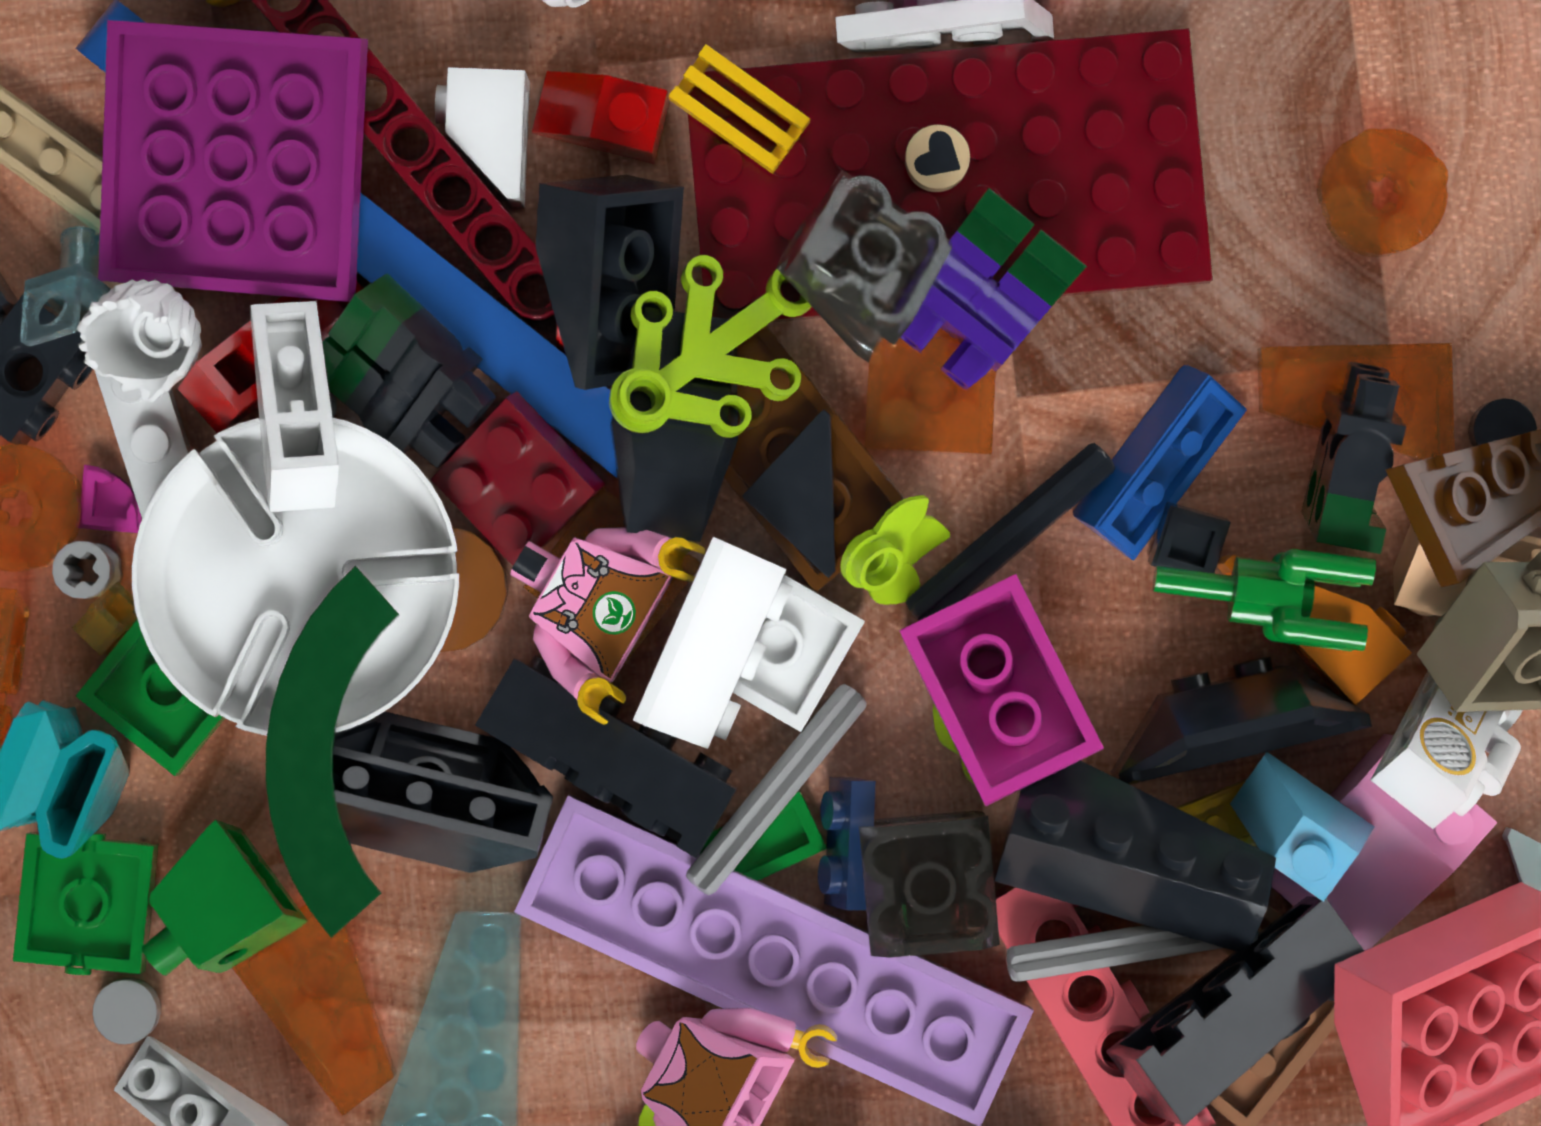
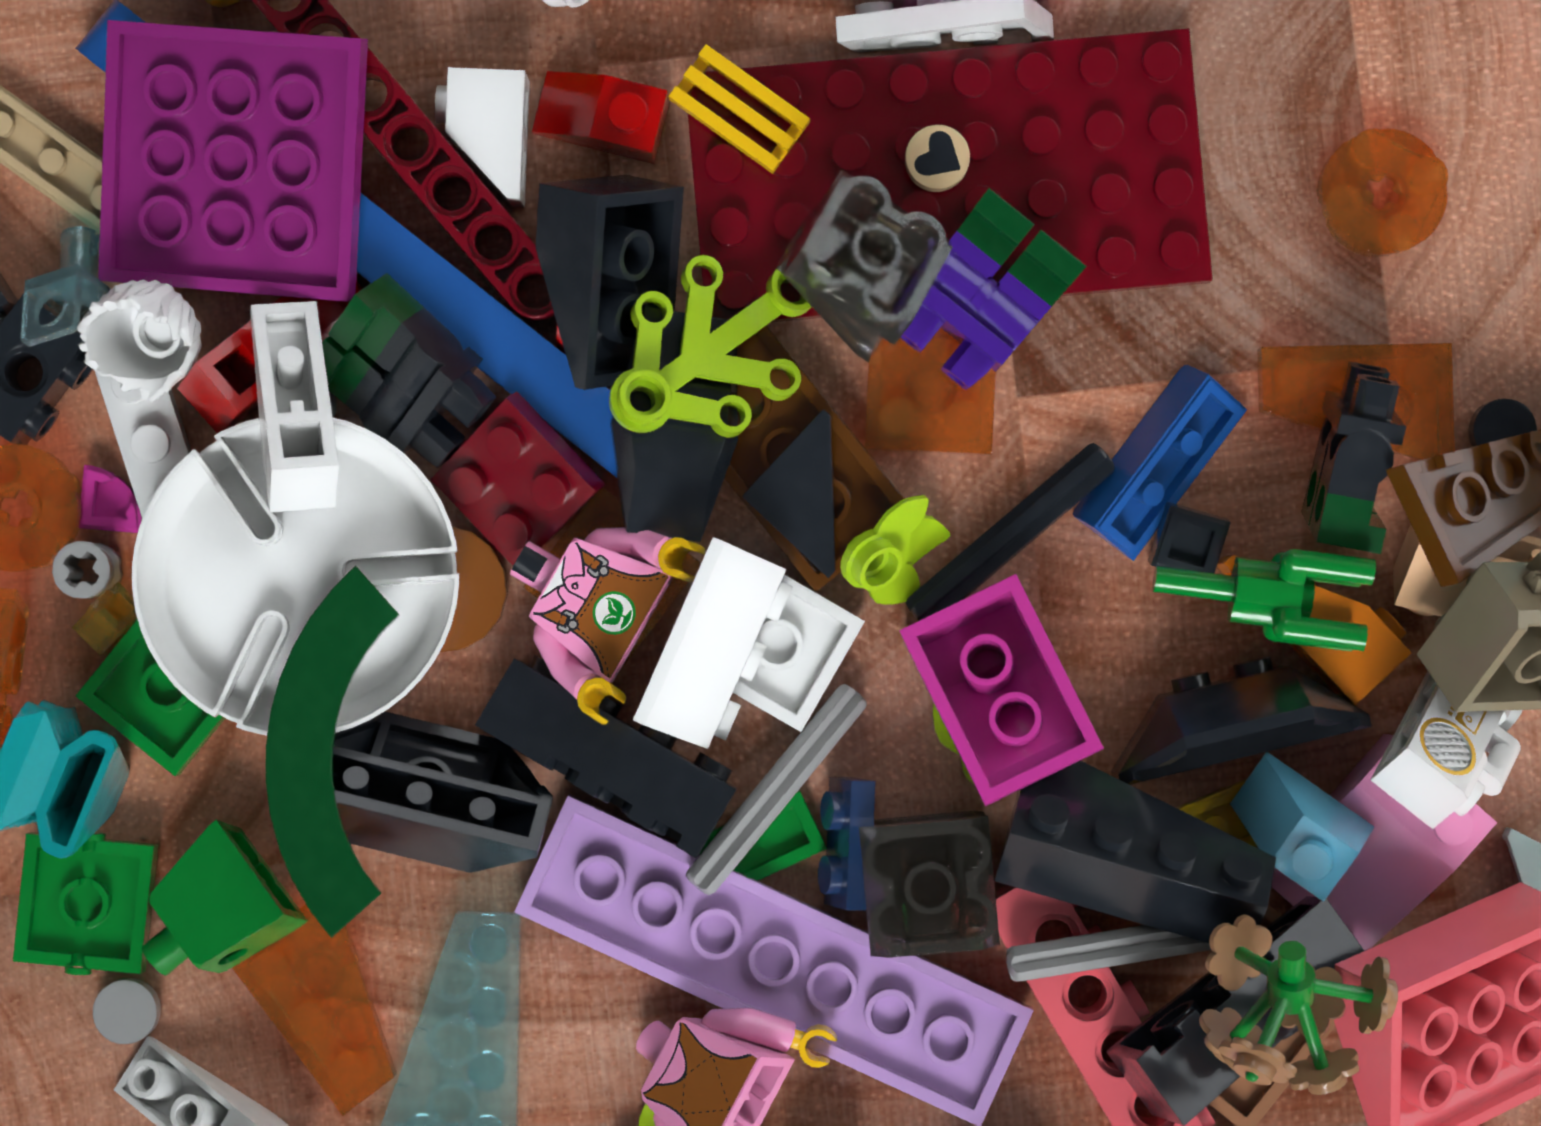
none -> medium nougat plant [1199,915,1398,1095]

